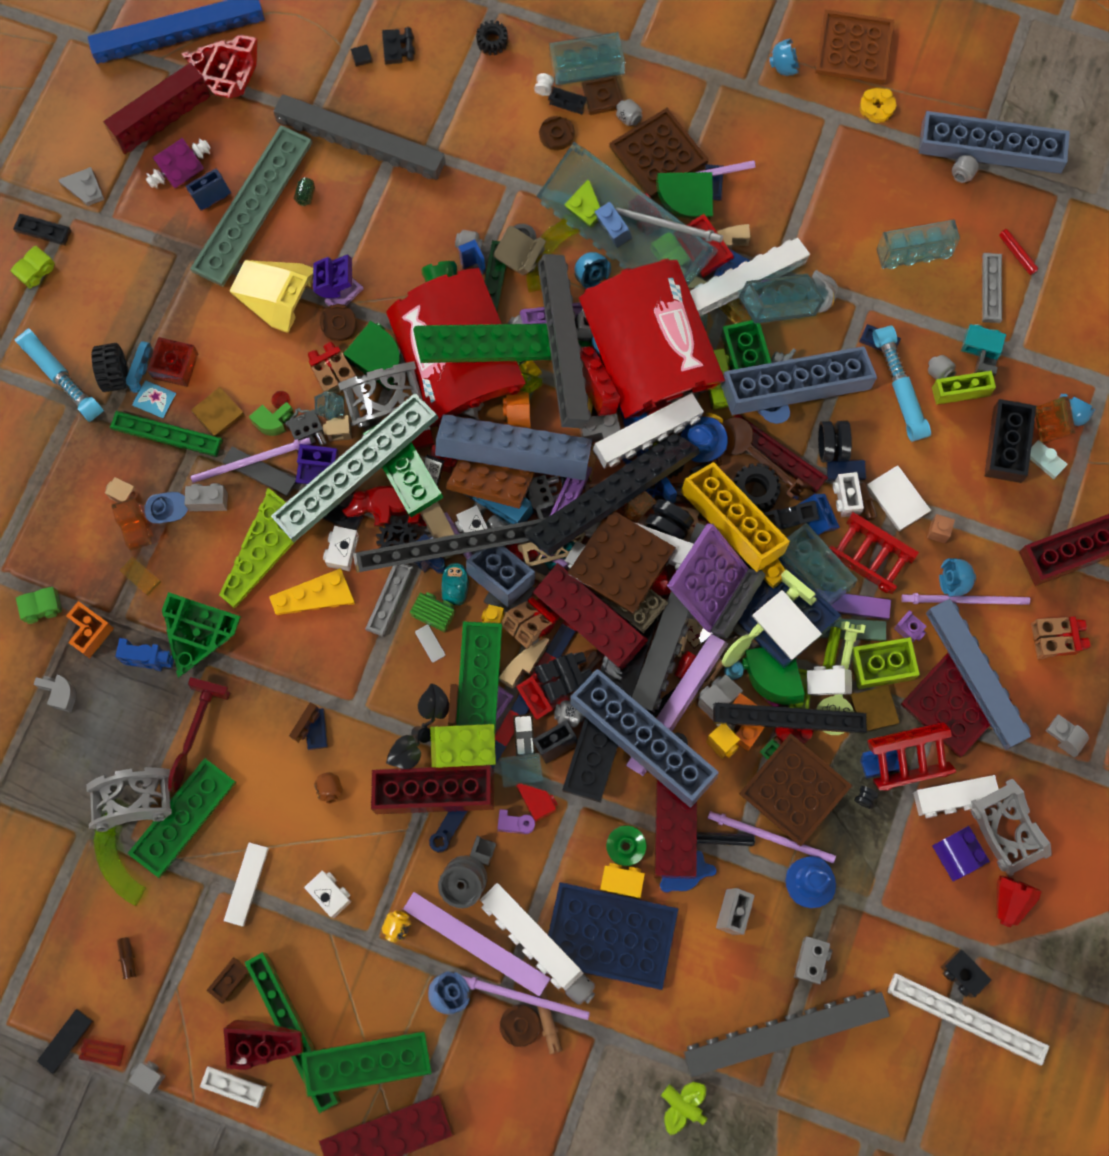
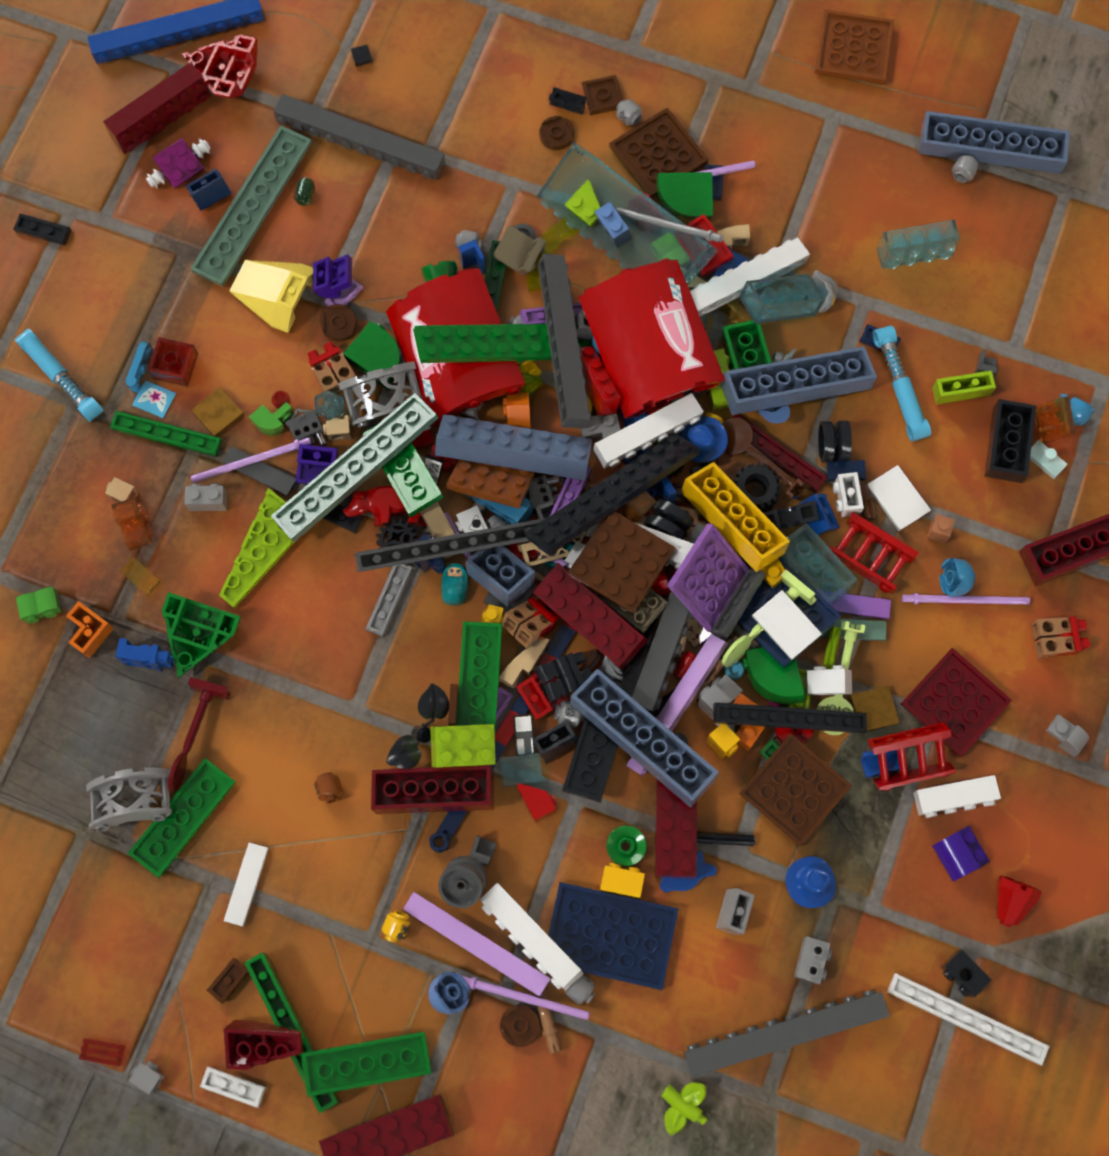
lime brick [10,246,55,289] -> none
light grey brick [34,675,76,713] -> none
black tile [37,1009,94,1074] -> none
light grey wing [58,167,104,206] -> none
black tyre [91,343,128,392] -> none
clear neon green tile [94,806,146,906] -> none
reddish brown axle [117,937,136,980] -> none
medium blue piece [144,492,188,524] -> none
yellow wing [269,568,355,615] -> none
reddish brown plate [289,702,320,743] -> none
white brick [304,871,351,919] -> none
dark blue tile [306,708,328,750] -> none
white brick [323,526,359,572] -> none
black plate [382,27,415,65] -> none
bright green brick [410,592,456,632] -> none
white sticker [415,625,445,662] -> none
black tyre [476,20,508,55] -> none
medium lavender leg [497,809,535,834] -> none
white wheel [534,73,554,96] -> none
clear light blue brick [549,32,625,85] -> none
dark azure cylinder [574,252,611,289] -> none
lavender bar [708,811,836,863] -> none
dark azure cylinder [769,38,799,76] -> none
lime brick [851,637,920,690] -> none
black wheel [854,786,879,809] -> none
yellow plate [860,88,896,123] -> none
medium lavender brick [894,610,927,643] -> none
sand blue brick [926,599,1031,750] -> none
light grey head [928,355,956,380] -> none
teal brick [961,324,1006,360] -> none
light grey fence [971,778,1052,876] -> none
light grey tile [982,253,1002,323] -> none
red axle [999,229,1038,275] -> none

